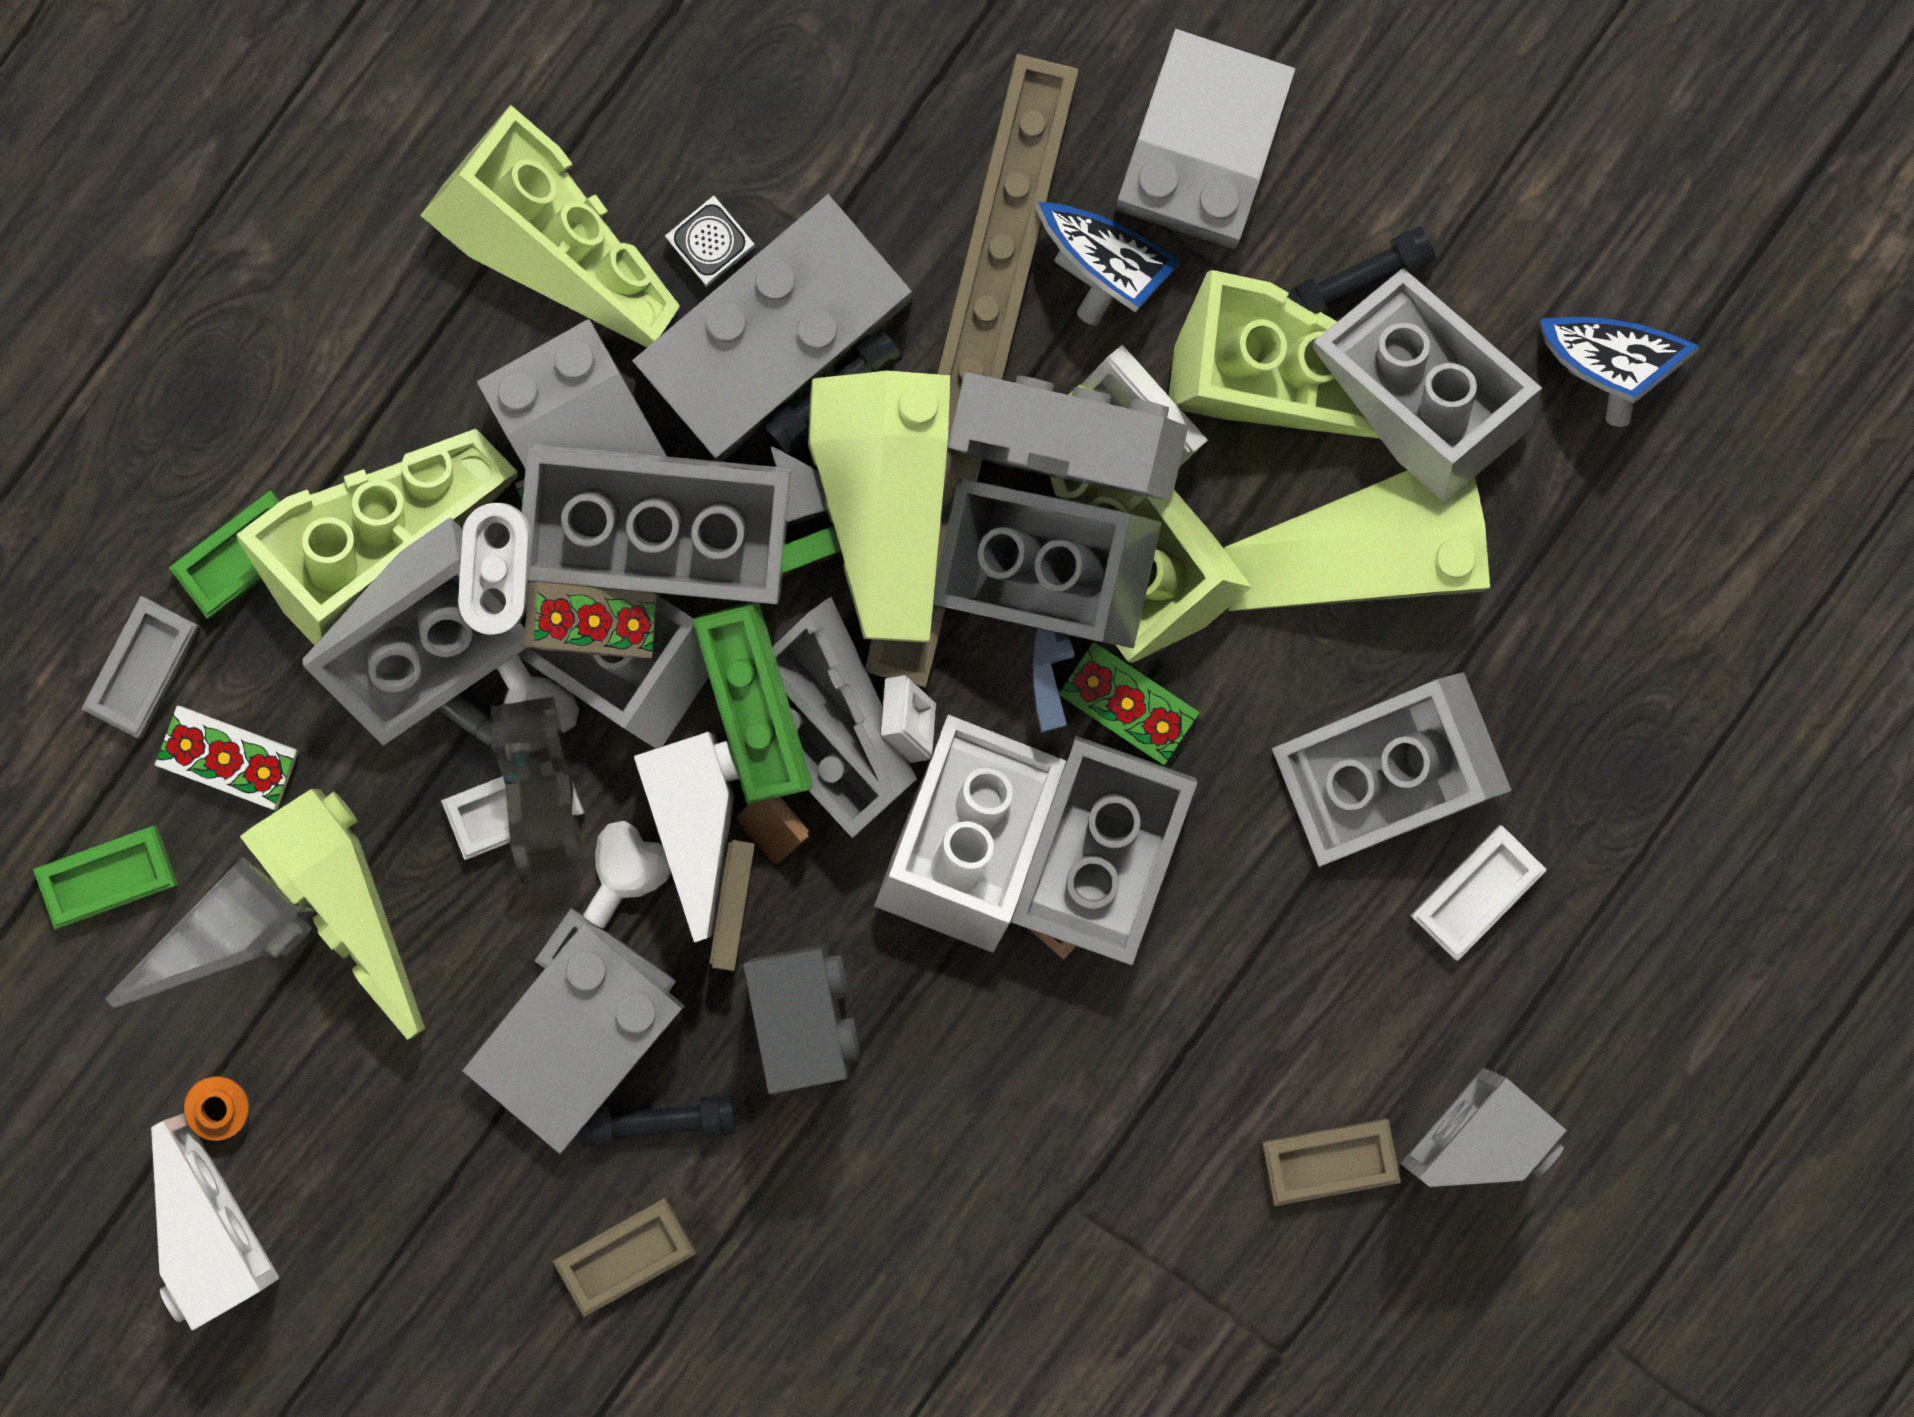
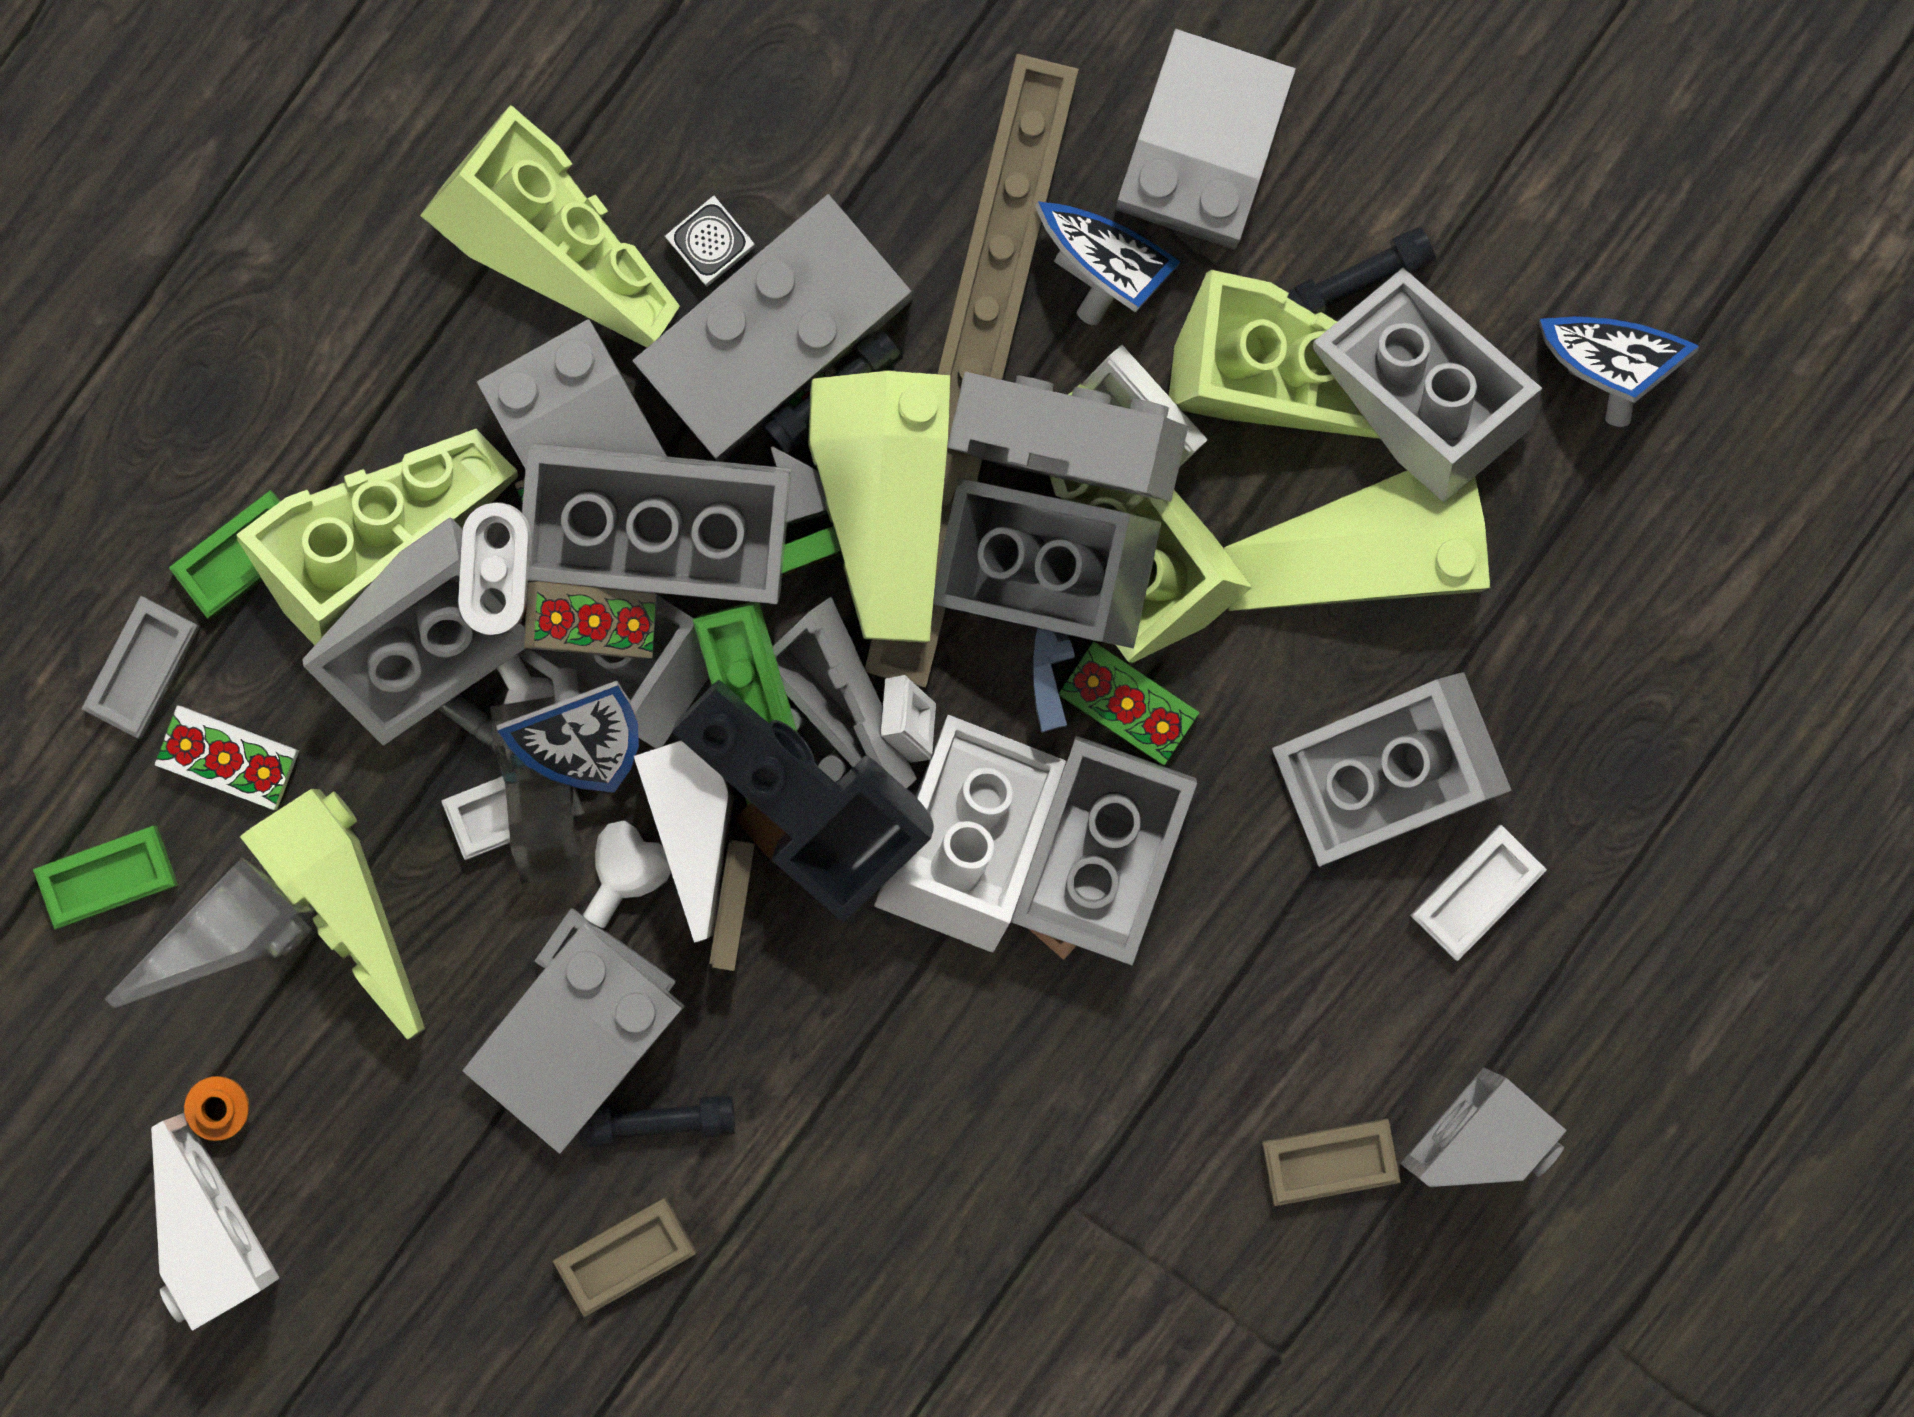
dark grey brick [743,944,861,1094] -> none
none -> shield [497,667,639,793]
none -> black plate [672,679,934,923]

